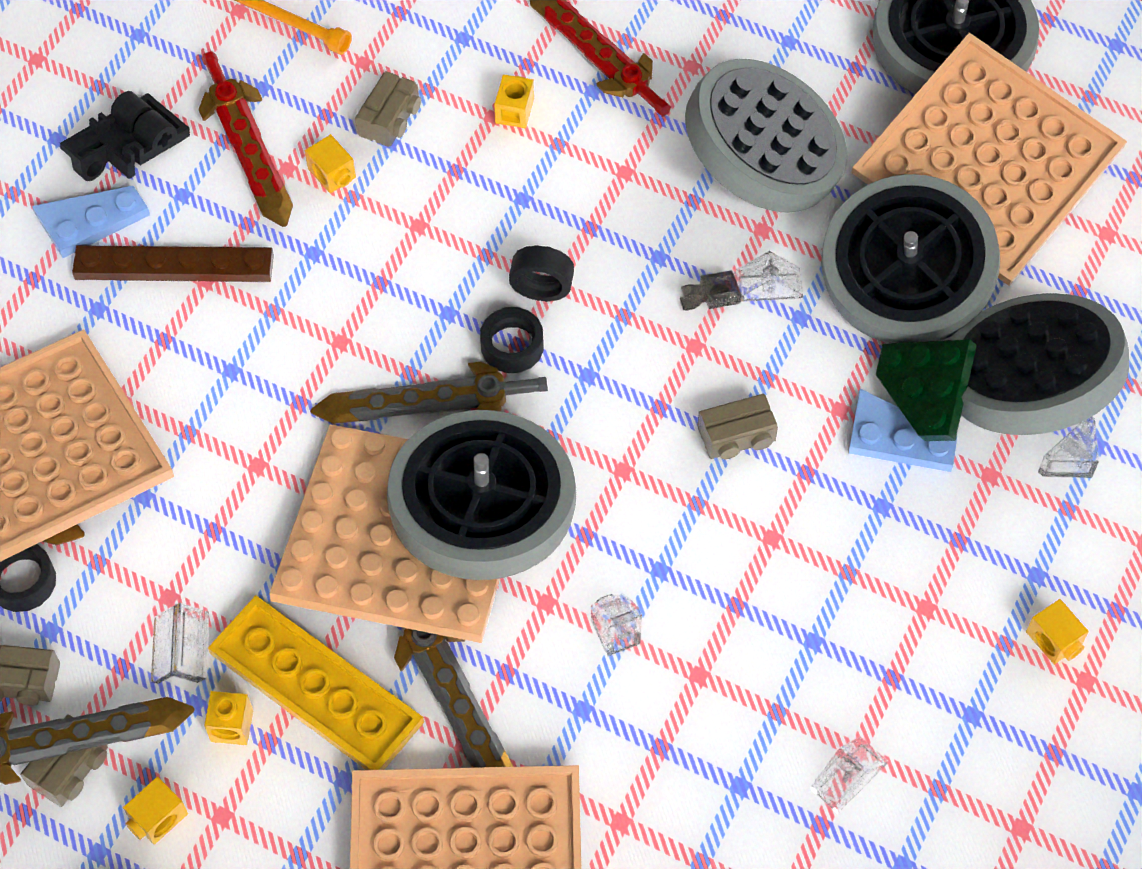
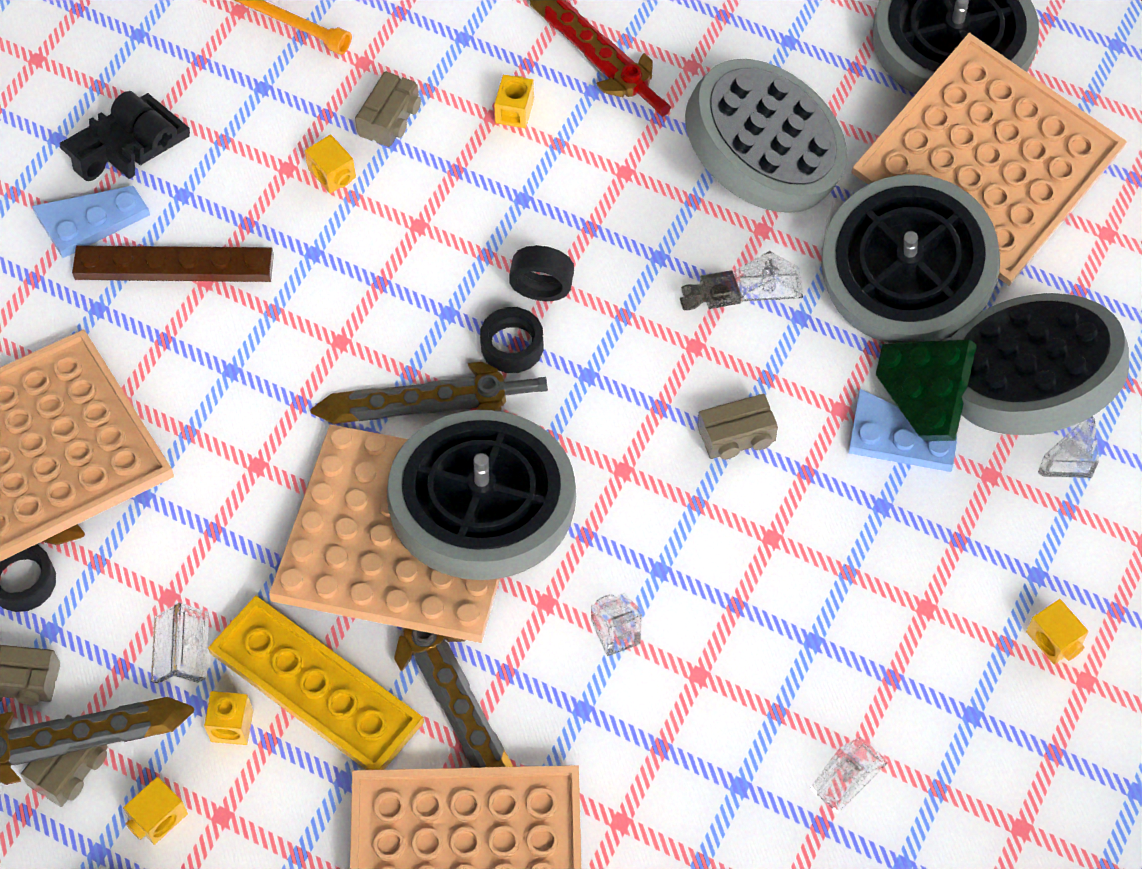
sword [199,51,293,227] -> none

